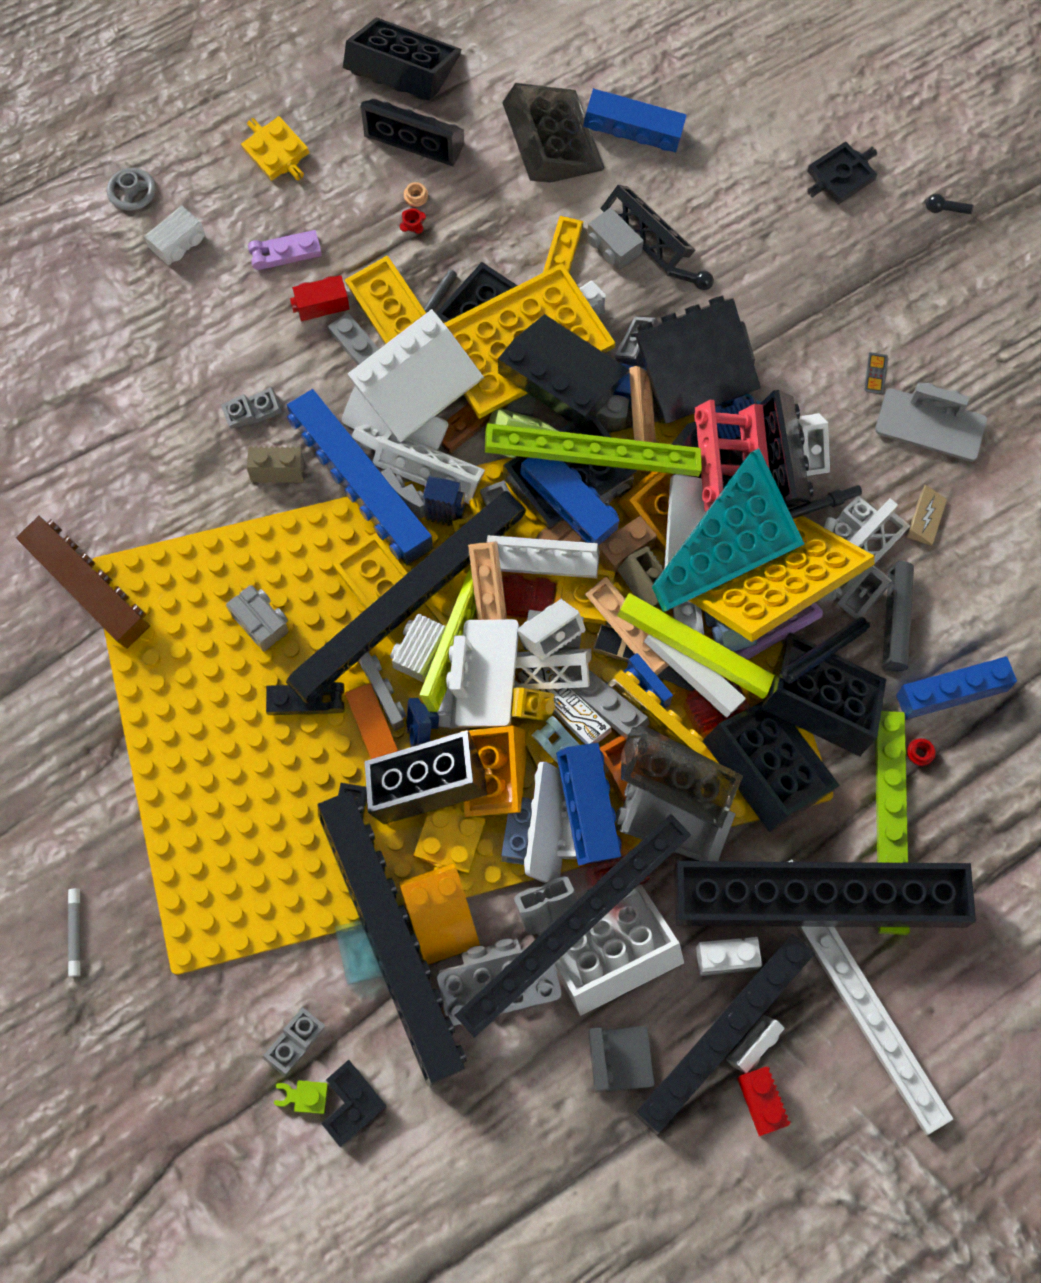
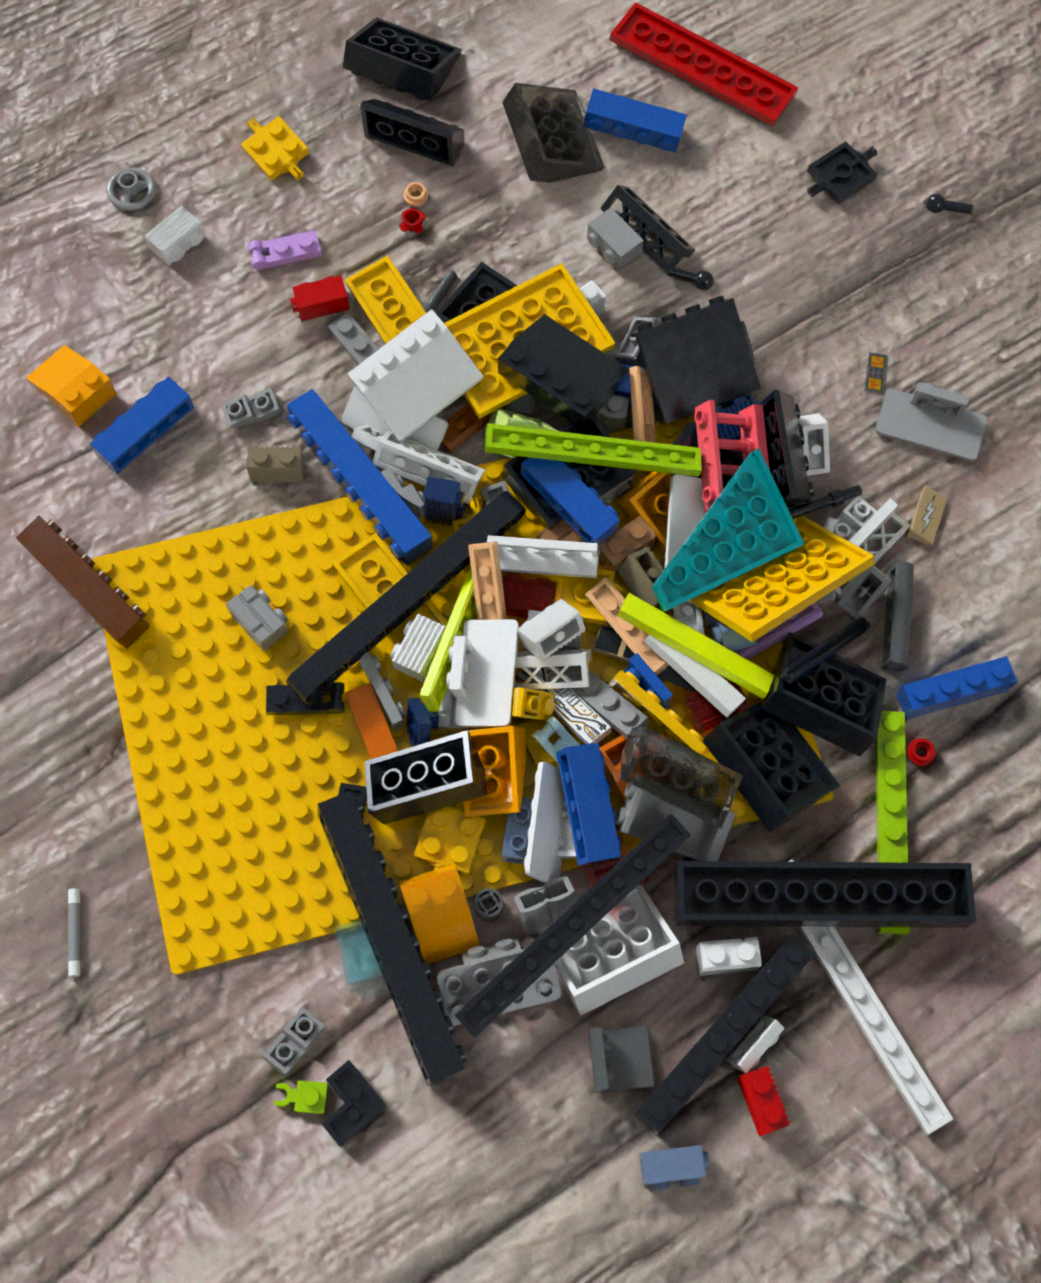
yellow tile [543,216,584,273] -> none
none -> light orange slope [26,345,117,427]
none -> blue brick [90,376,194,474]
none -> dark grey wheel [474,888,503,922]
none -> red plate [610,2,799,127]
none -> sand blue brick [639,1145,710,1191]

